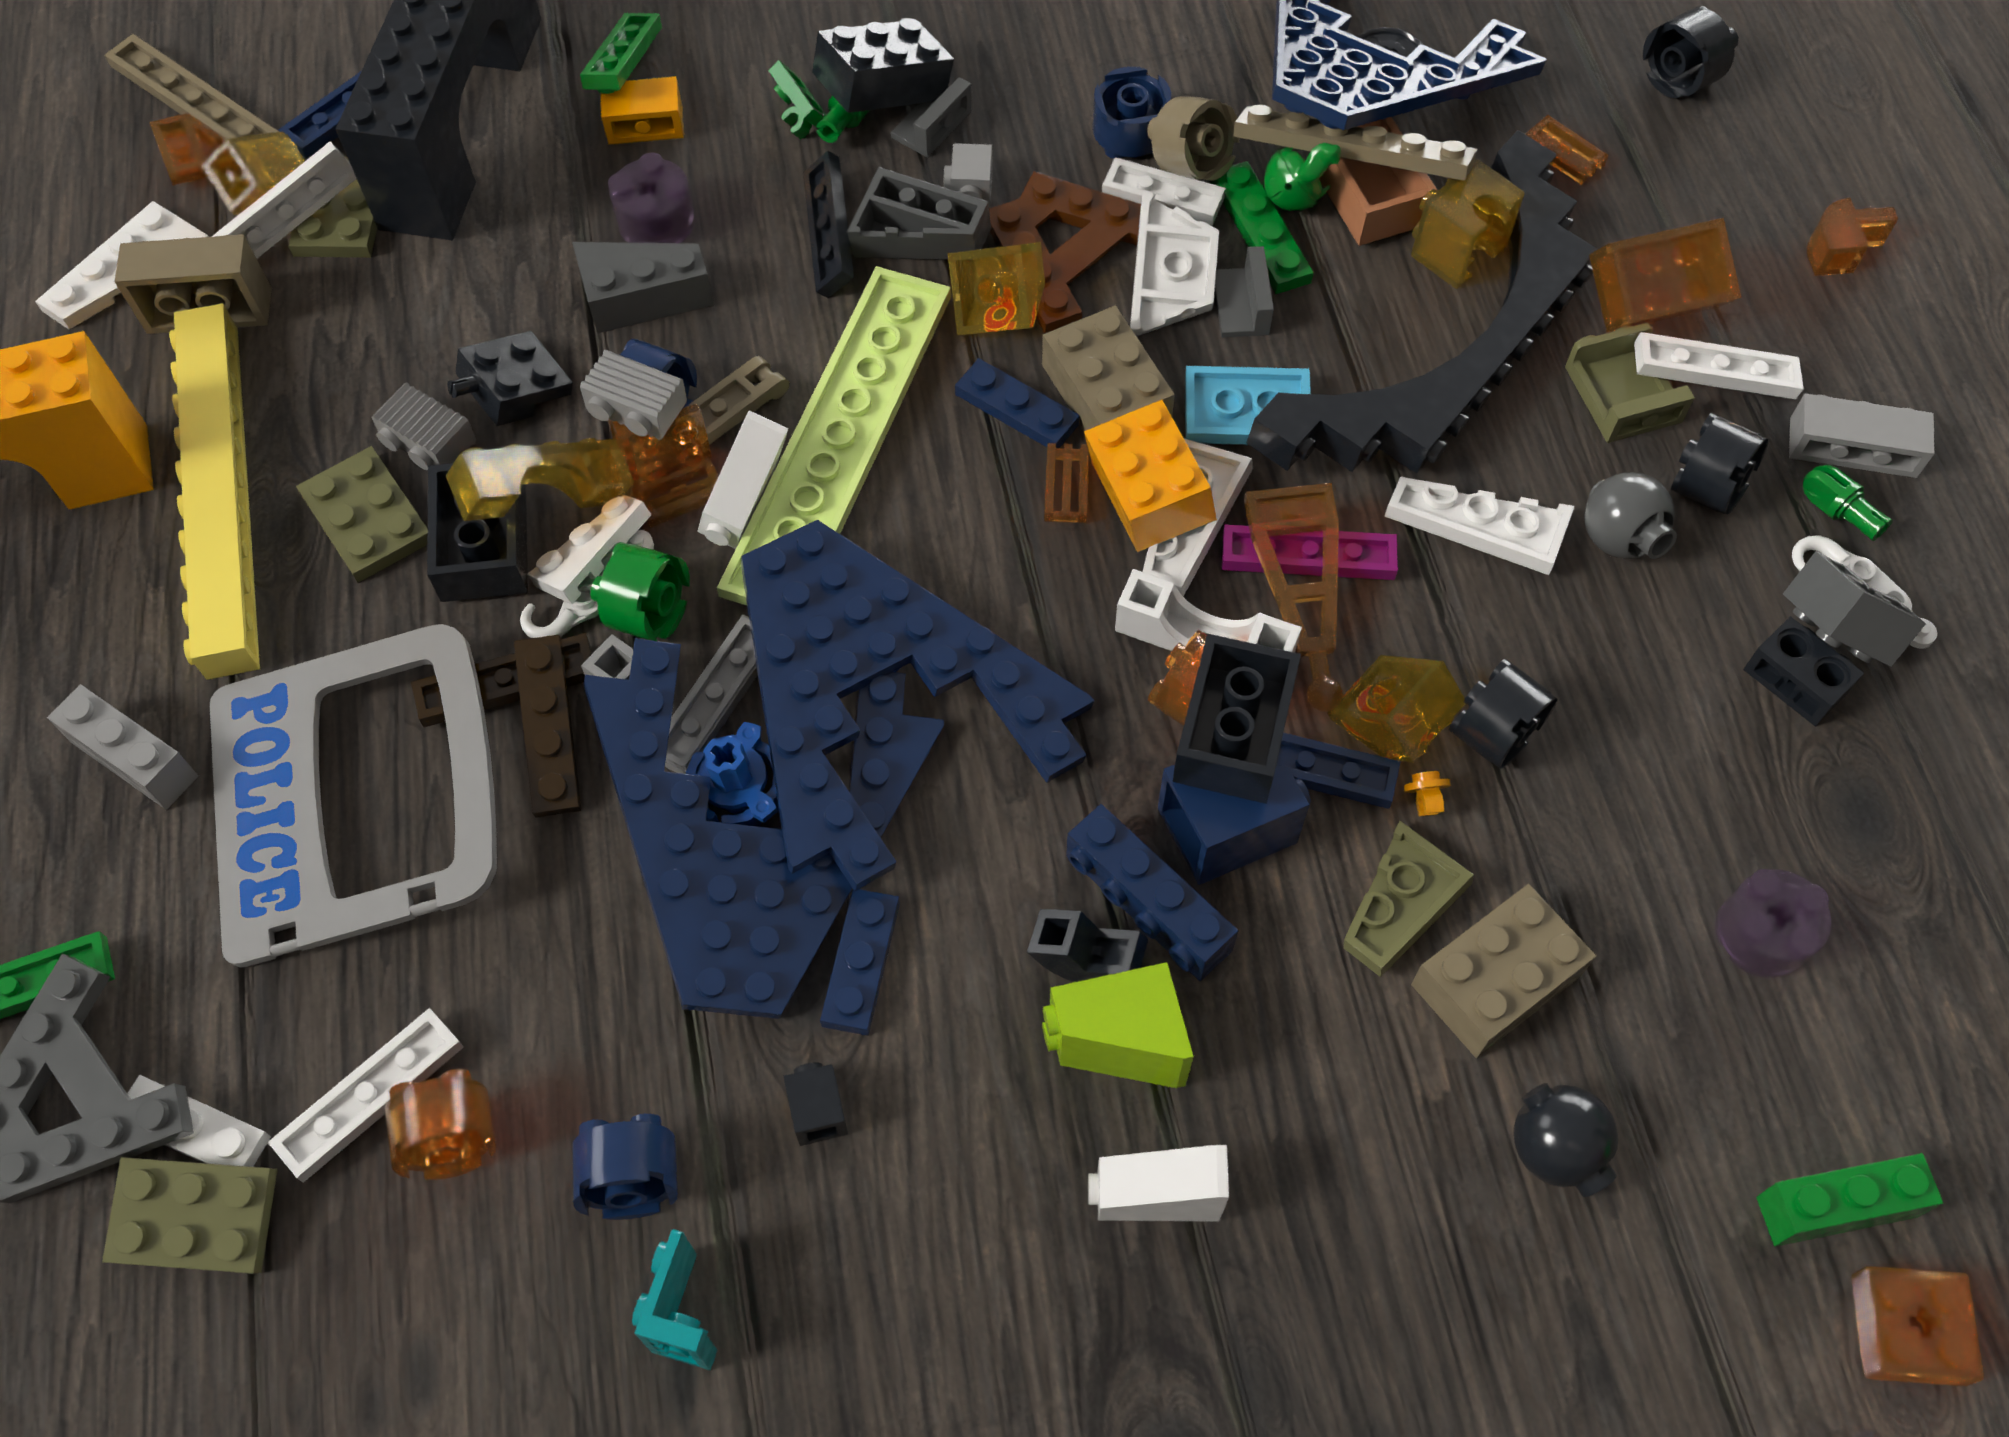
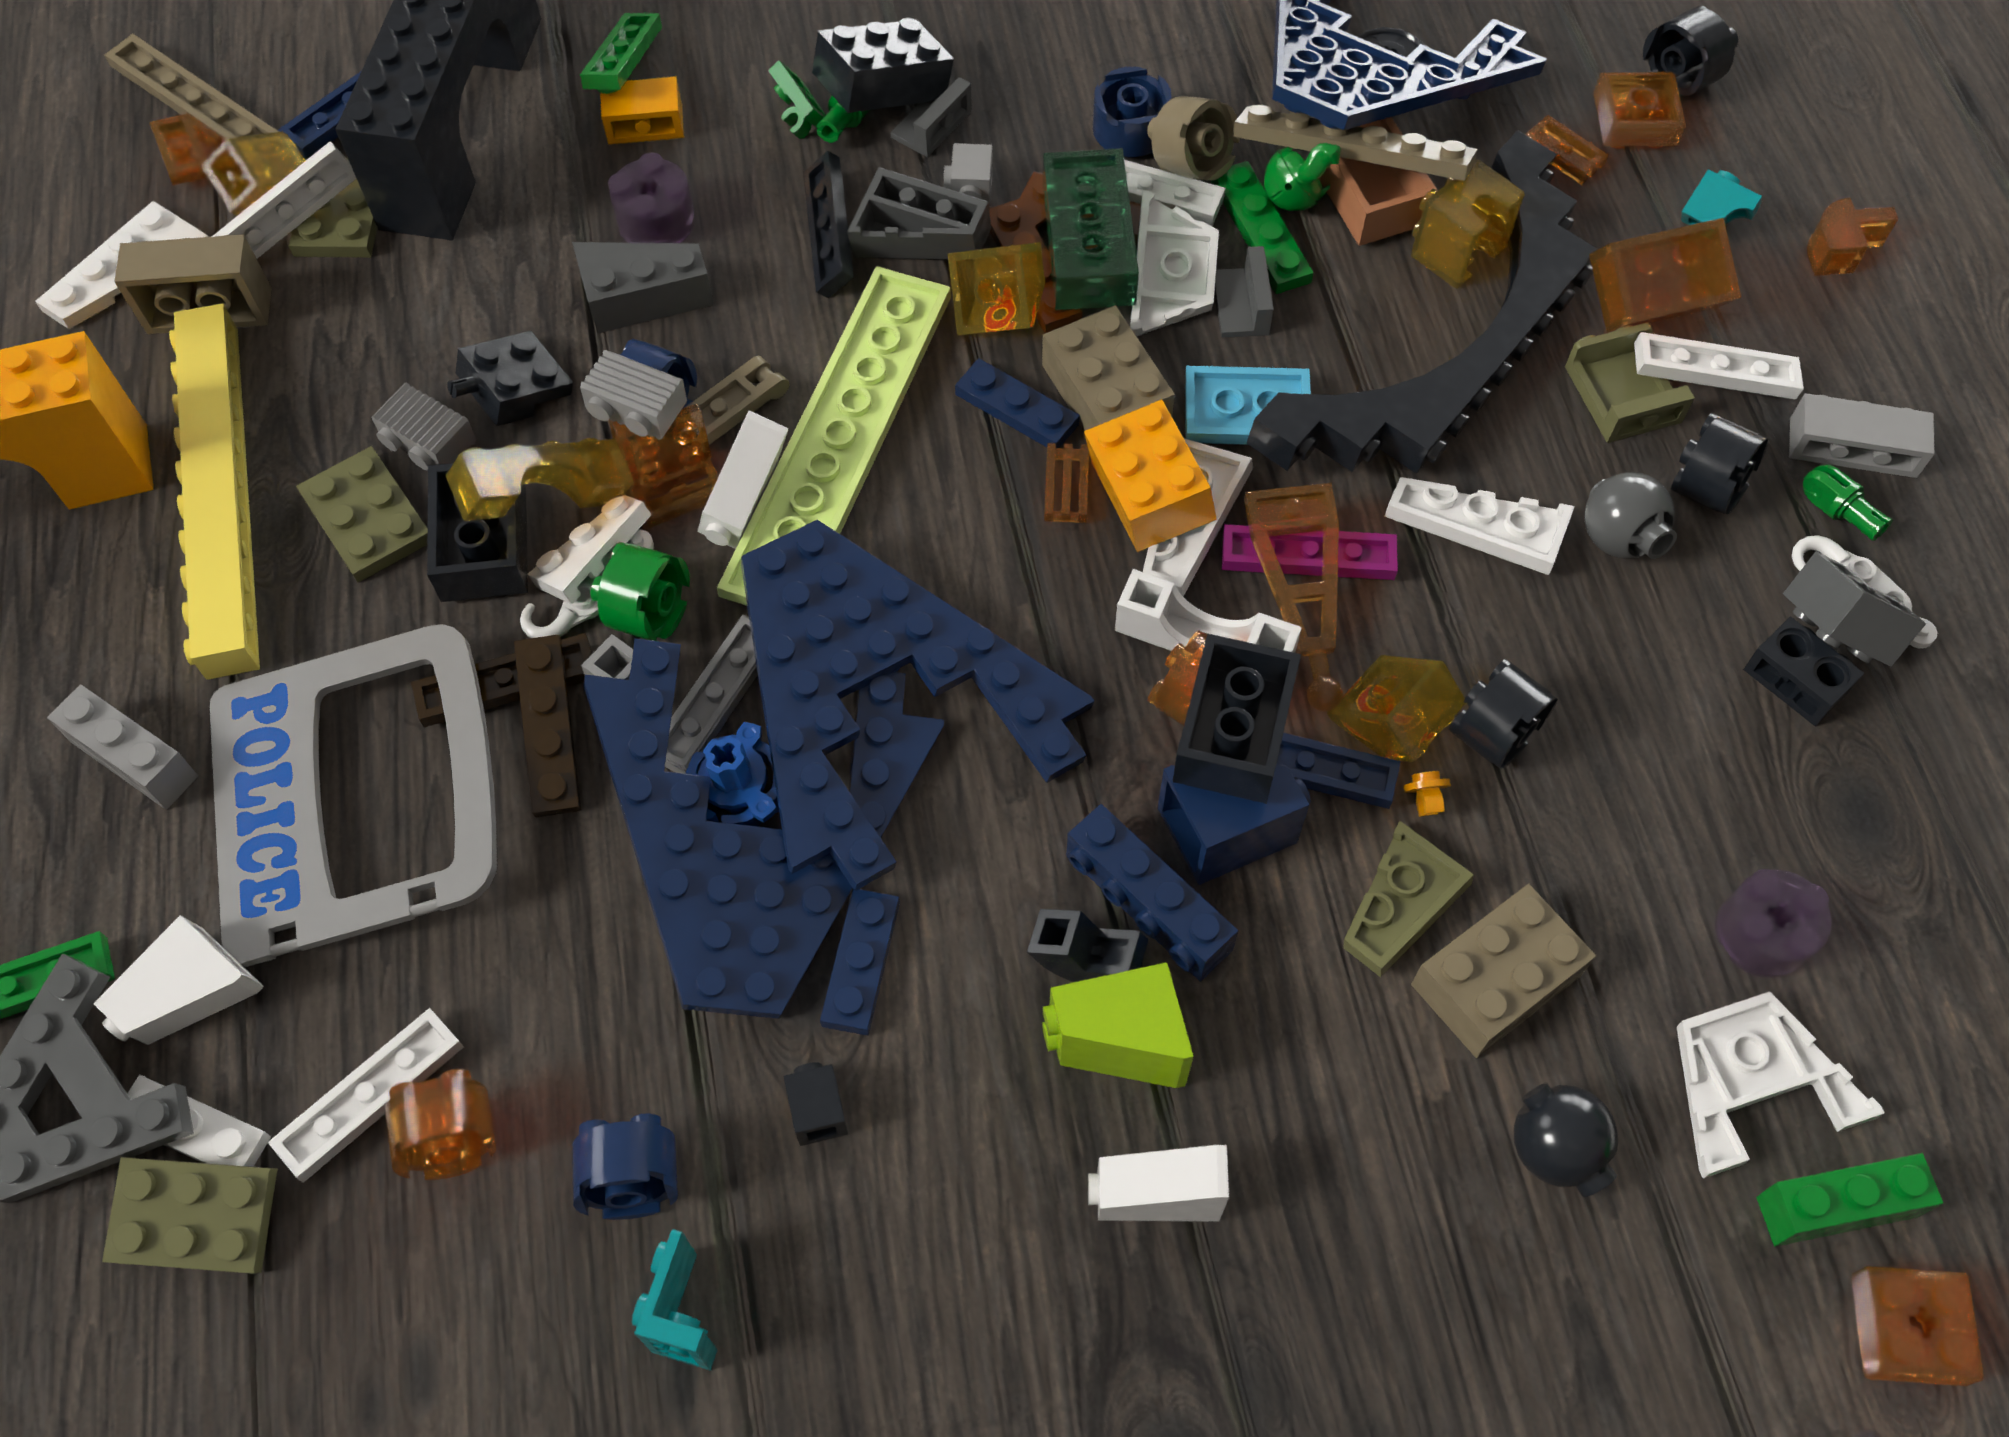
none -> white slope [93,915,264,1045]
none -> clear green brick [1043,148,1139,310]
none -> clear orange brick [1593,72,1686,148]
none -> white wing [1677,992,1885,1179]
none -> teal brick [1681,169,1762,239]

